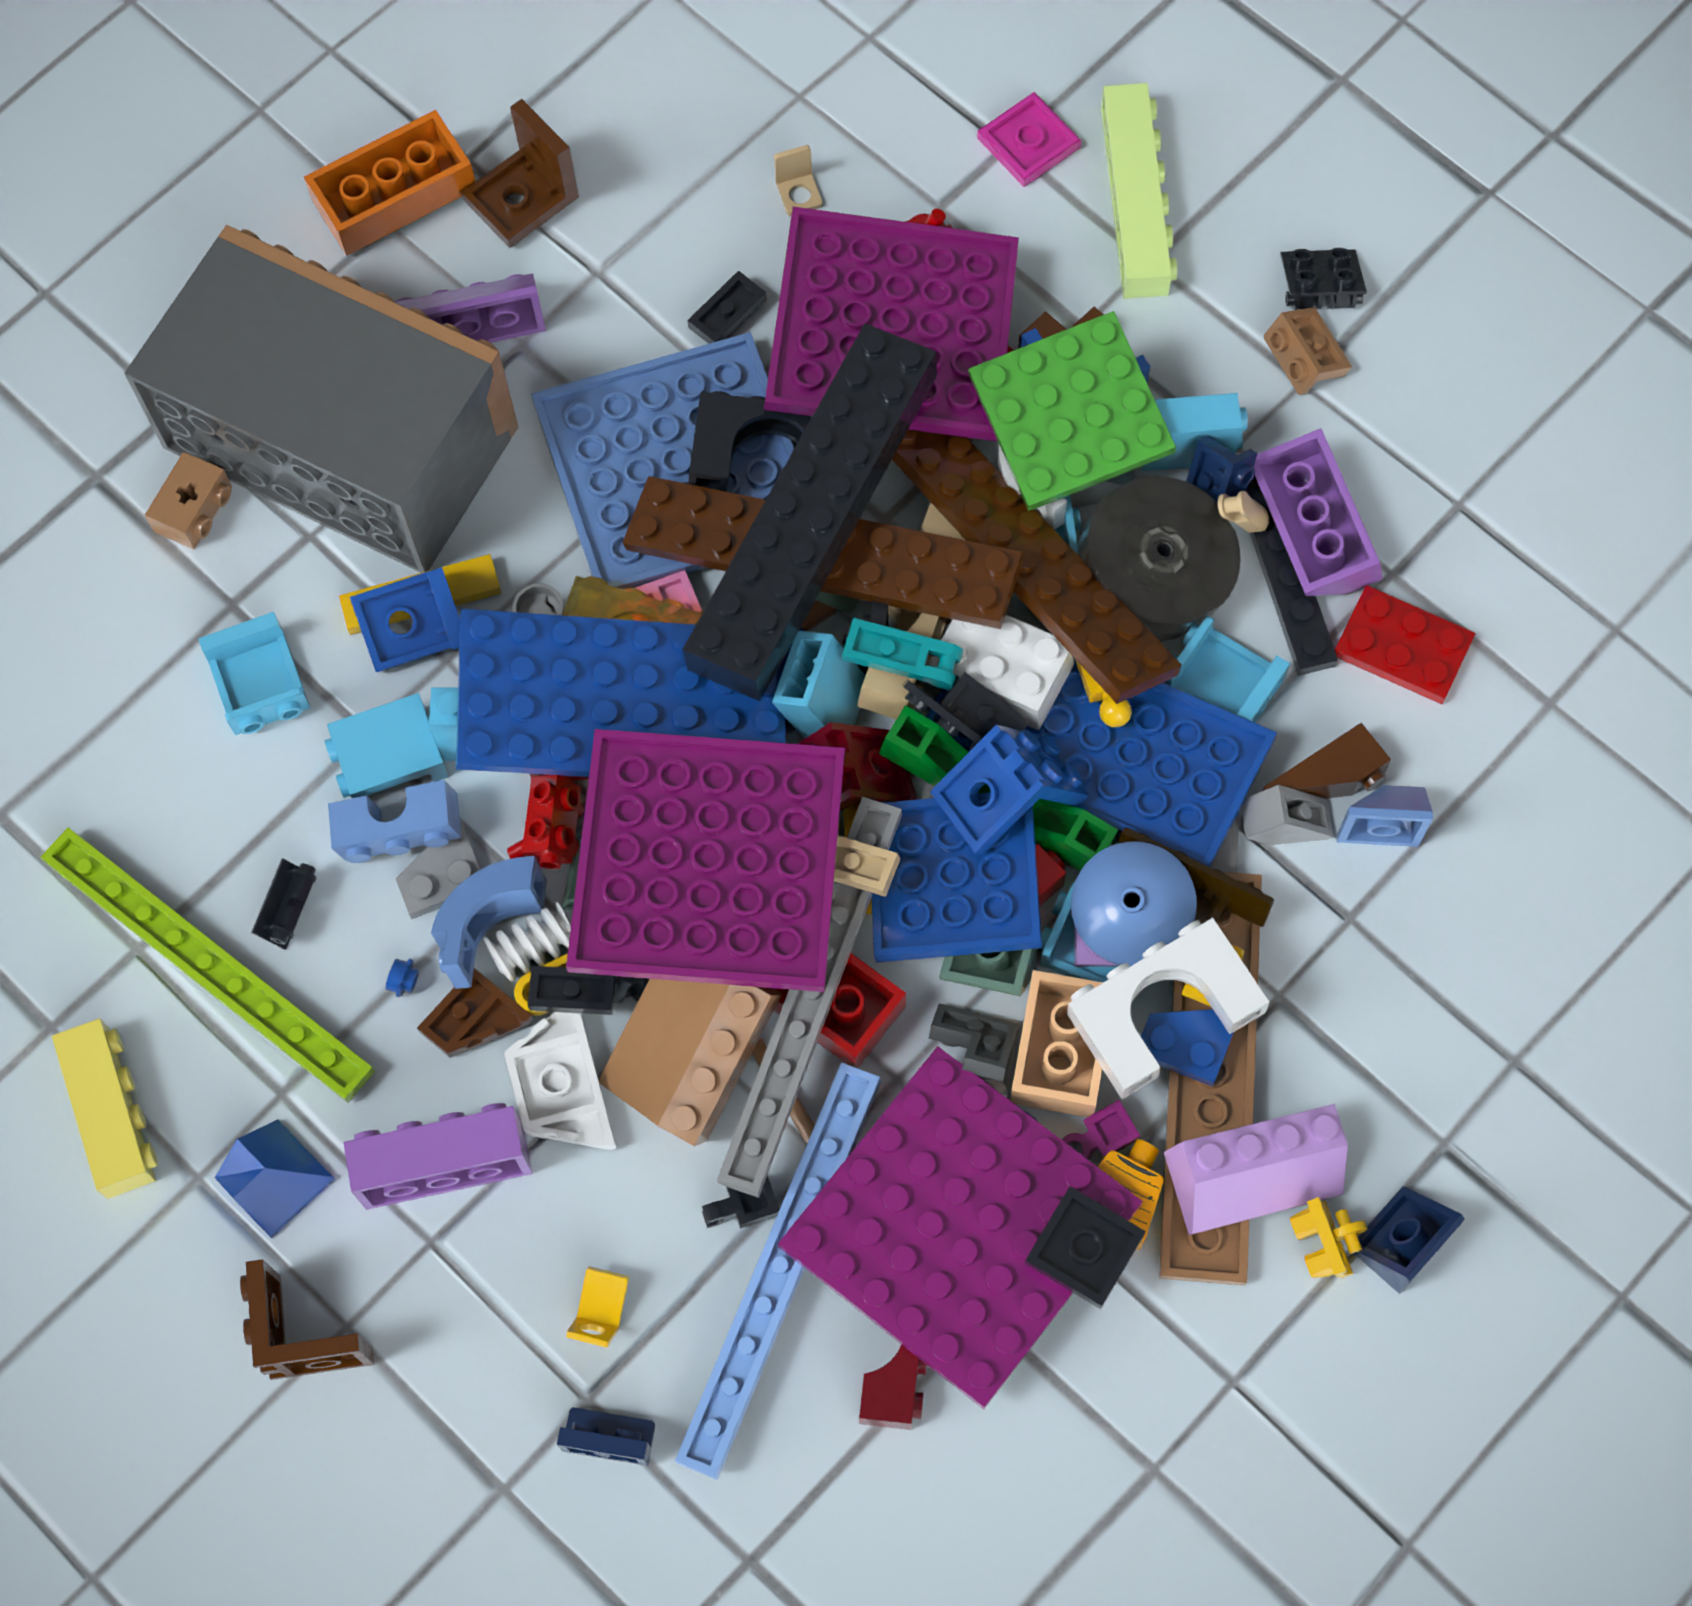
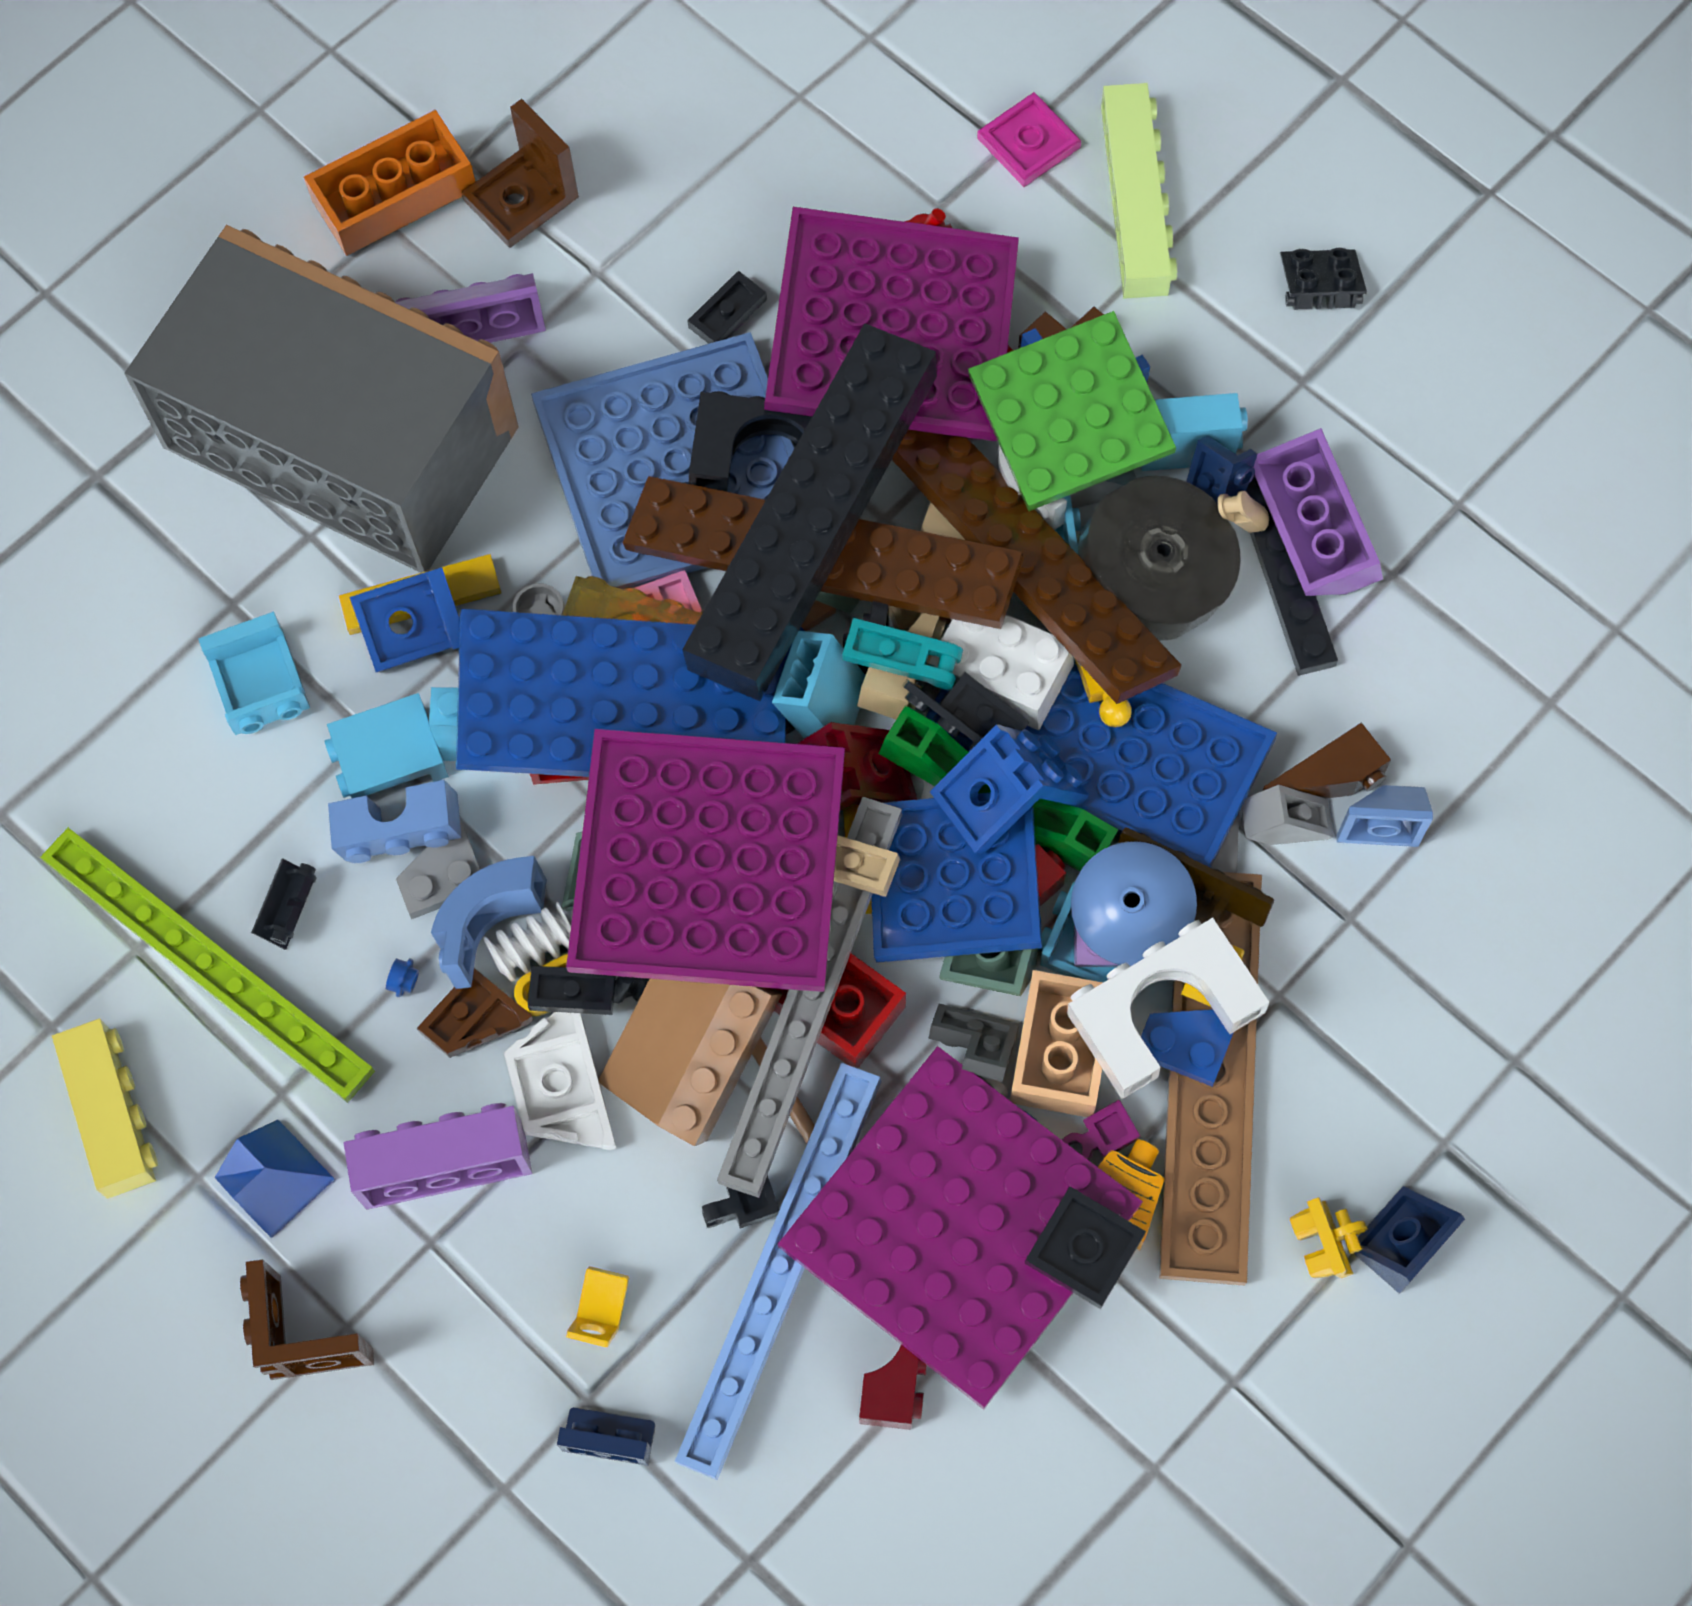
medium nougat brick [144,452,232,550] -> none
red brick [507,775,584,870] -> none
tan bracket [774,145,822,216] -> none
medium azure panel [1164,615,1290,723] -> none
lavender slope [1164,1104,1348,1235] -> none
medium nougat bracket [1264,307,1352,395] -> none
red plate [1335,585,1476,704] -> none

